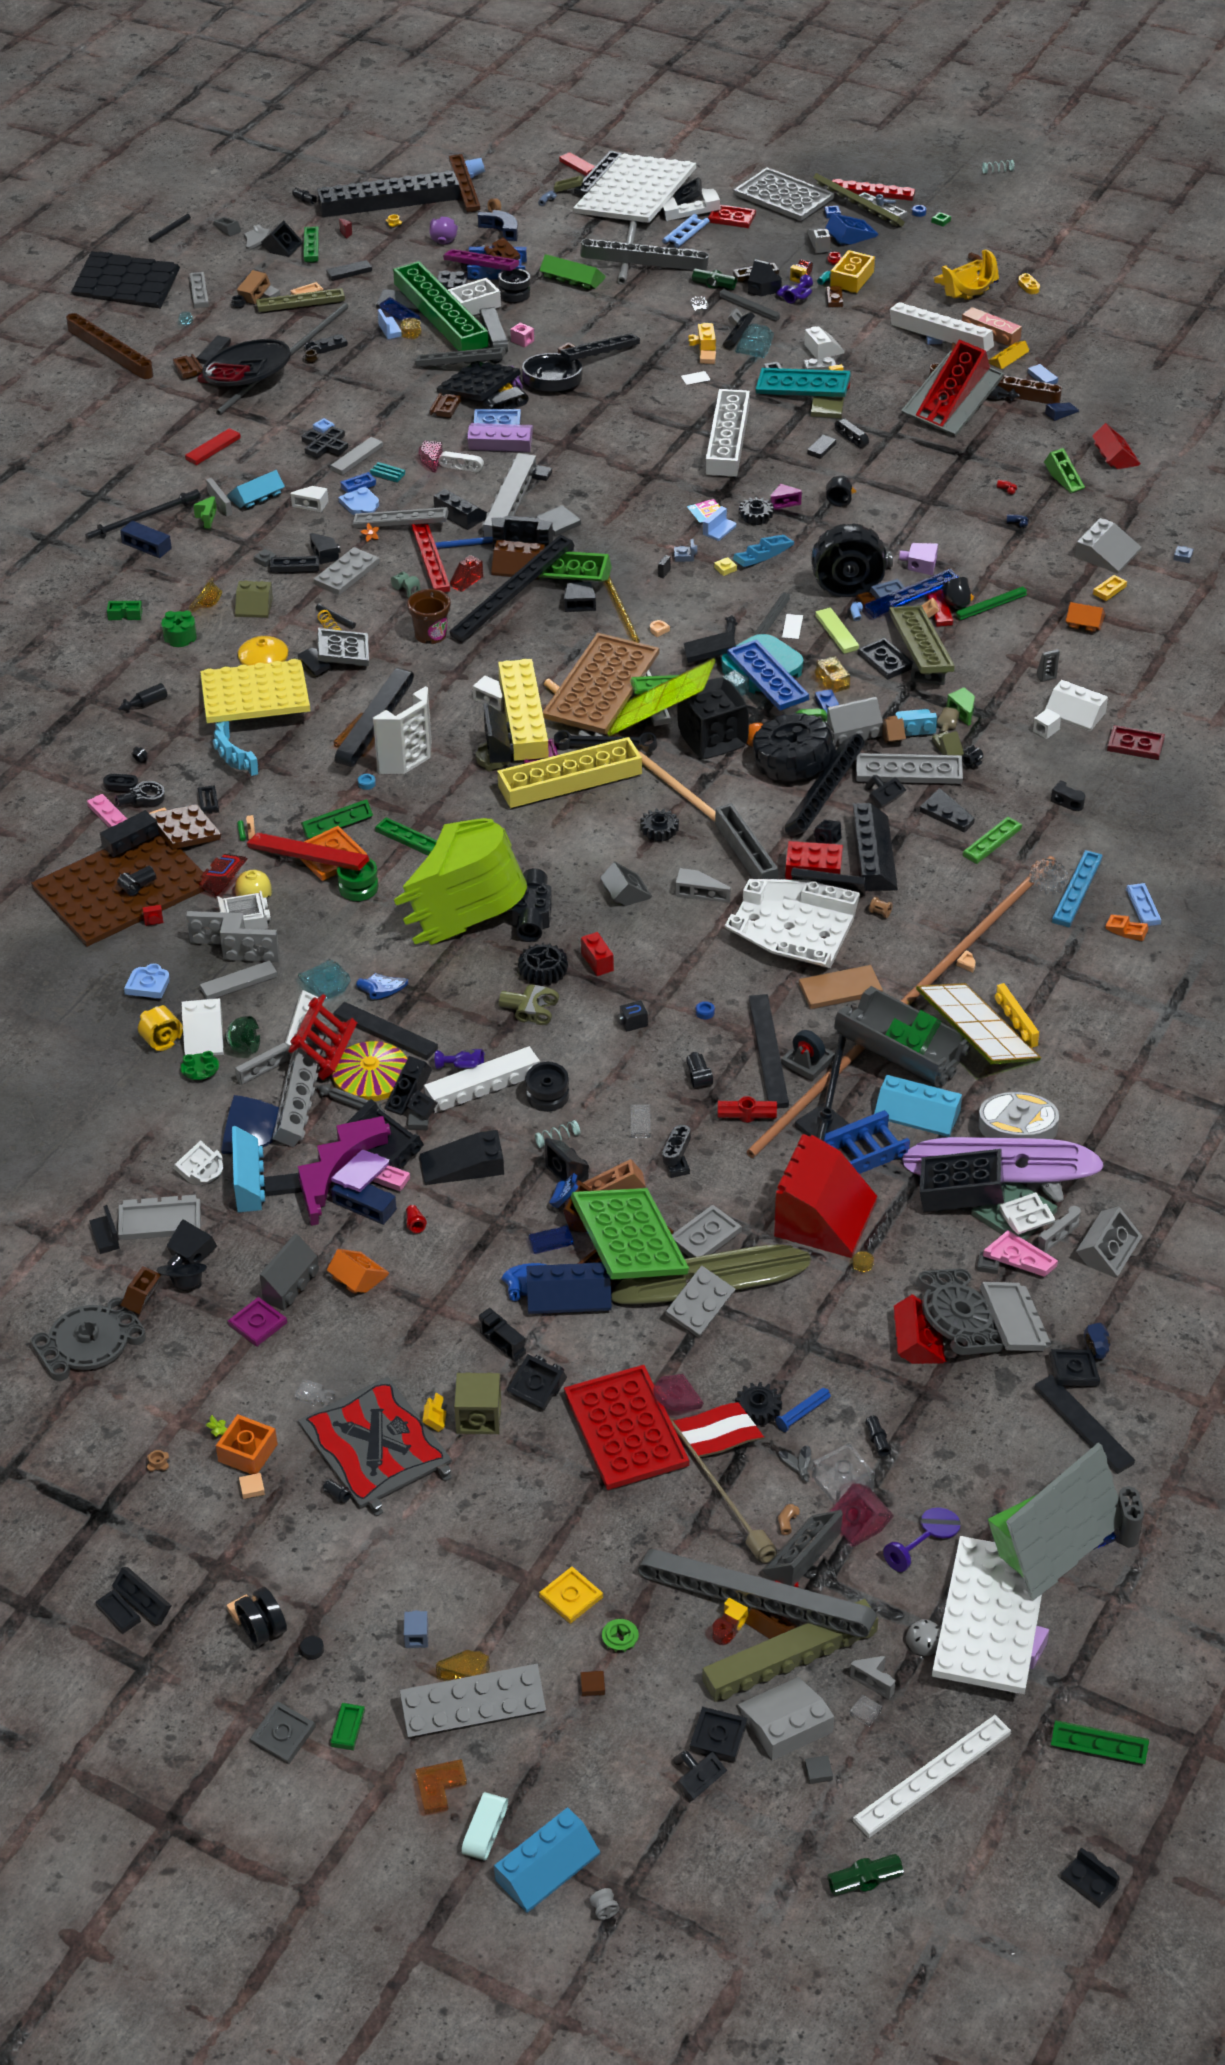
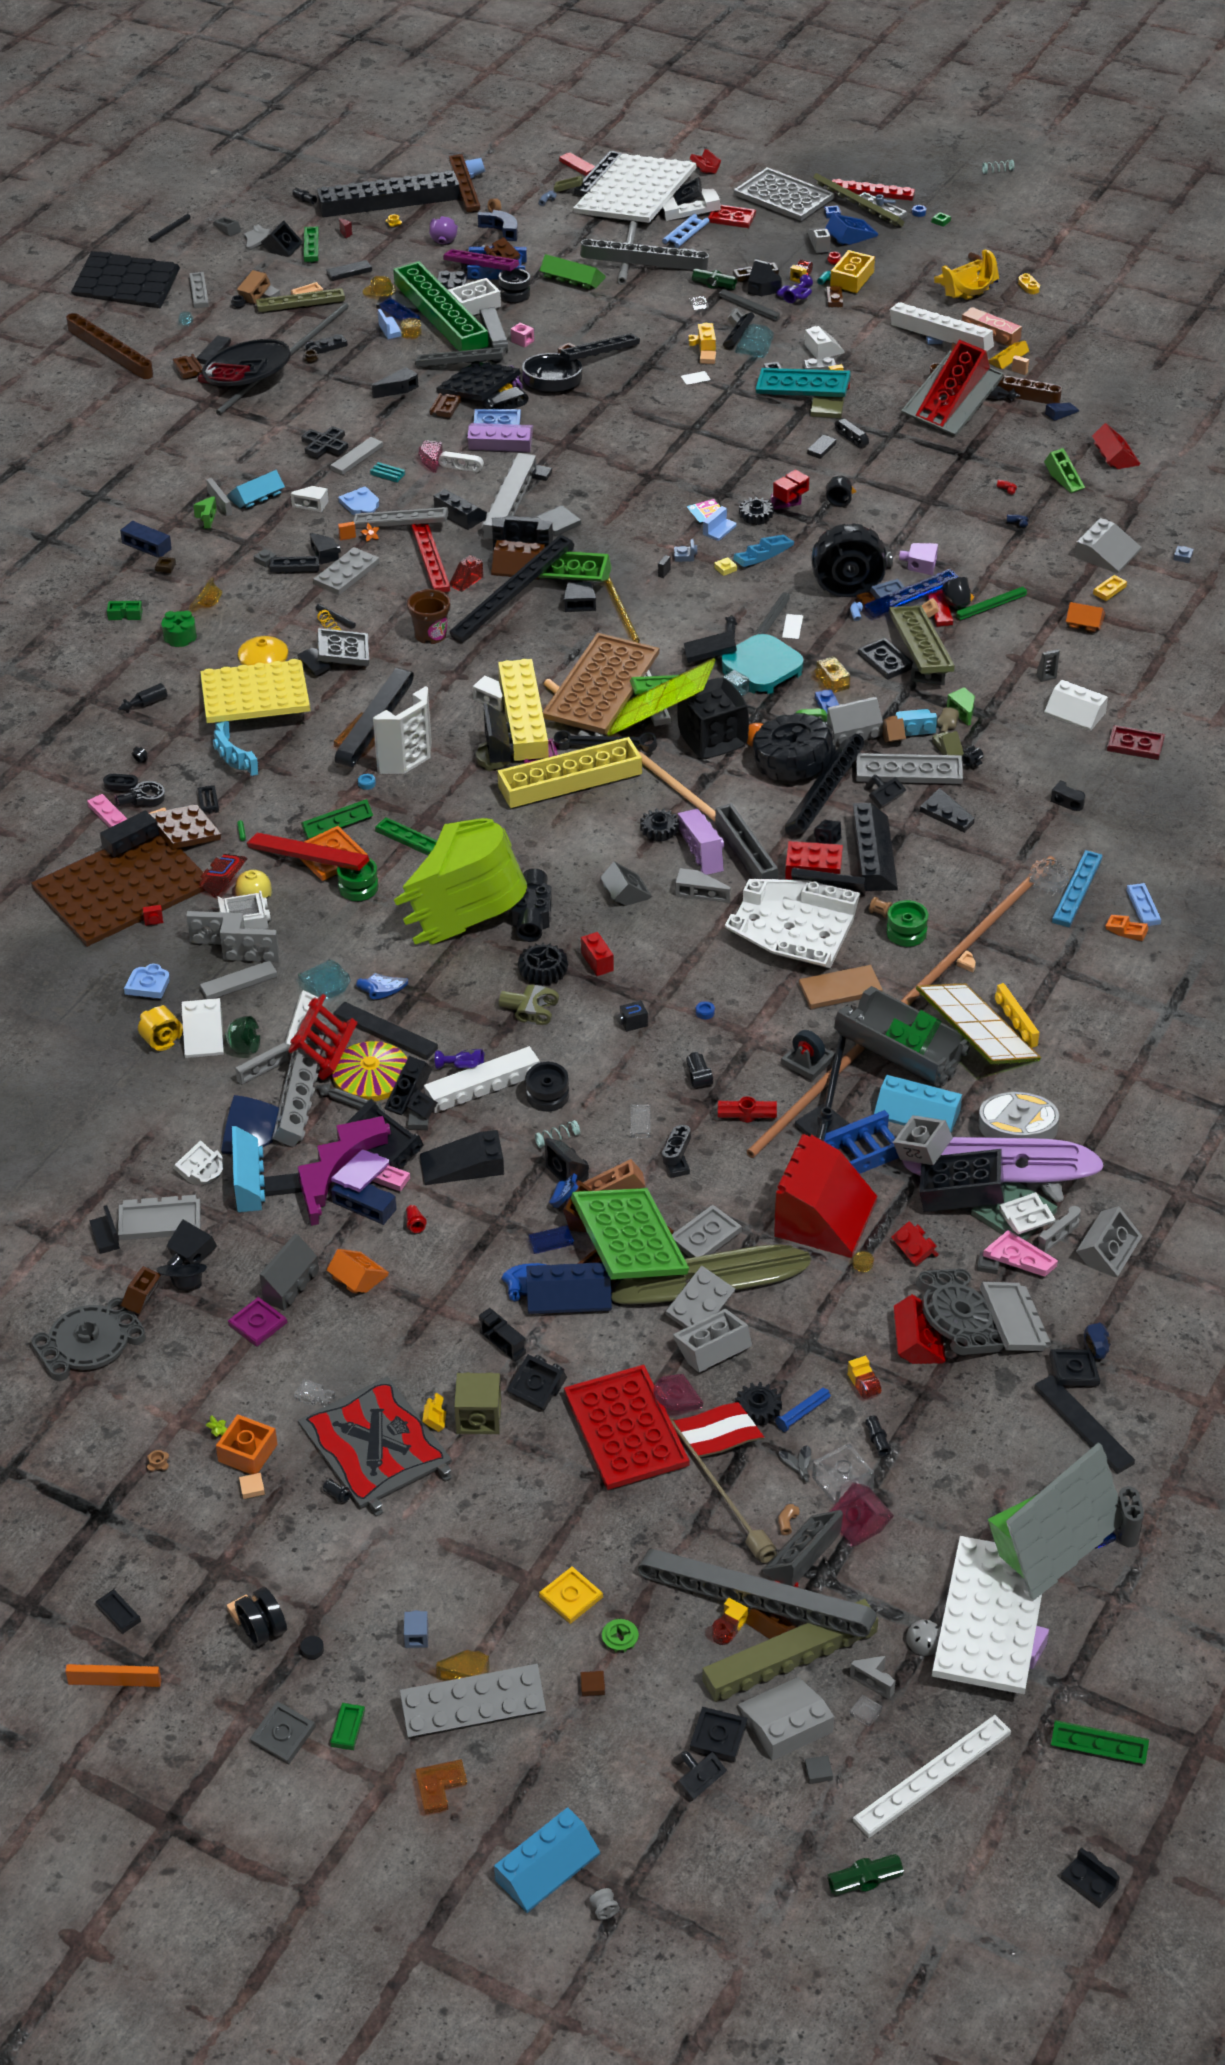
black bar [85,489,201,540] -> none
black plate [112,1567,172,1625] -> none
black piece [117,865,157,896] -> none
green dish [181,1051,219,1080] -> none
red tile [185,428,241,465] -> none
olive slope [235,580,273,618] -> none
light nougat tile [246,815,255,840] -> none
light blue tile [313,418,335,433] -> none
blue plate [341,472,376,493] -> none
sand green leg [391,572,421,598] -> none
blue bar [435,537,493,549] -> none
light aqua beam [462,1792,508,1860] -> none
light nougat tile [650,620,670,637] -> none
white brick [706,389,750,477] -> none
blue plate [727,639,809,711] -> none
black tile [749,994,789,1108] -> none
yellowish green tile [815,608,859,654] -> none
dark purple piece [883,1507,961,1572] -> none
bright green tile [963,817,1022,864] -> none
tile [1027,364,1058,384] -> none
white brick [1033,709,1061,739] -> none
none -> orange tile [65,1664,161,1687]
none -> dark brown plate [155,557,176,573]
none -> orange tile [338,521,356,541]
none -> clear yellow piece [363,276,396,296]
none -> black slope [372,367,419,398]
none -> light grey slope [673,1309,752,1372]
none -> lavender wedge [678,809,724,875]
none -> red bracket [689,149,721,174]
none -> red piece [773,469,809,503]
none -> leg [848,1356,882,1399]
none -> green wheel [886,900,929,947]
none -> red bracket [891,1221,939,1267]
none -> light grey brick [893,1115,953,1165]
none -> light nougat tile [1012,355,1029,375]

